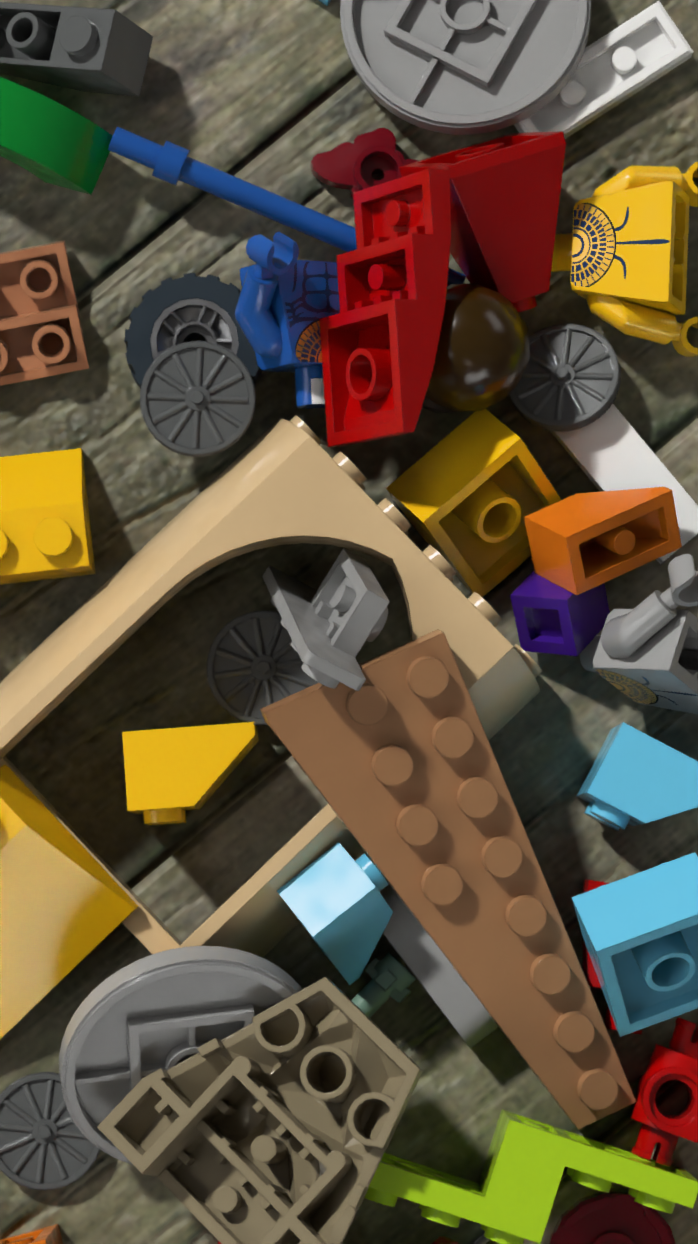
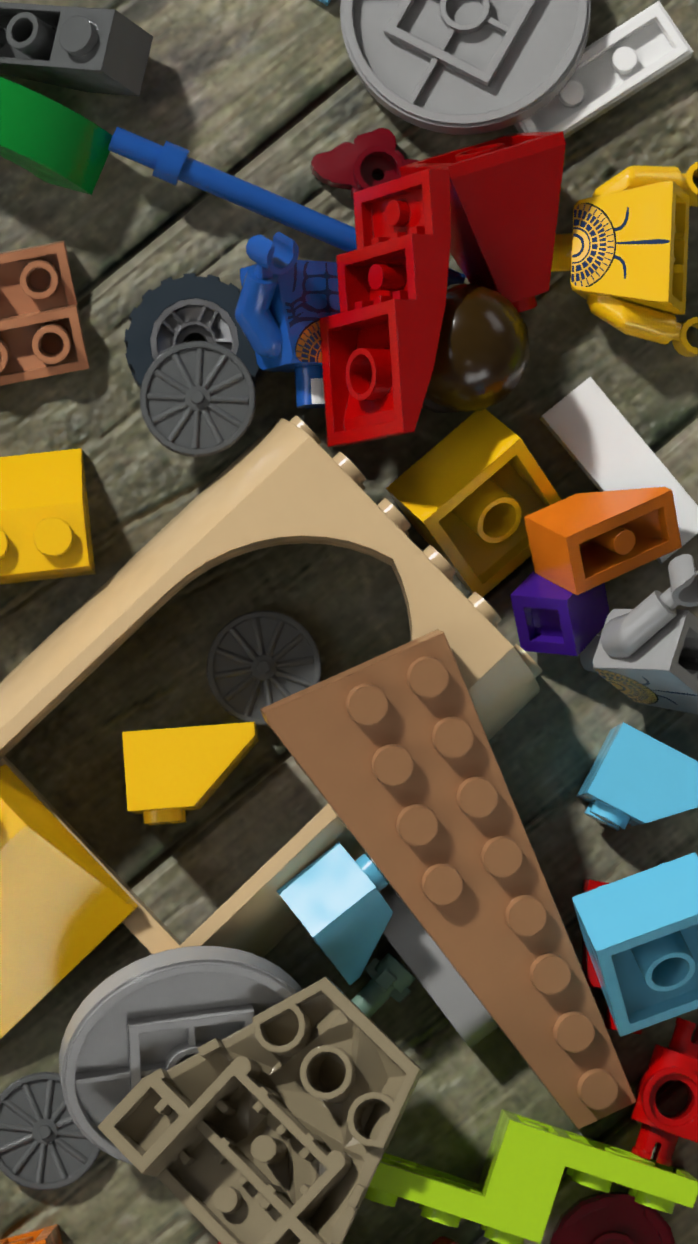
light grey bracket [262,548,390,691] -> none
dark grey wheel [509,324,621,432] -> none

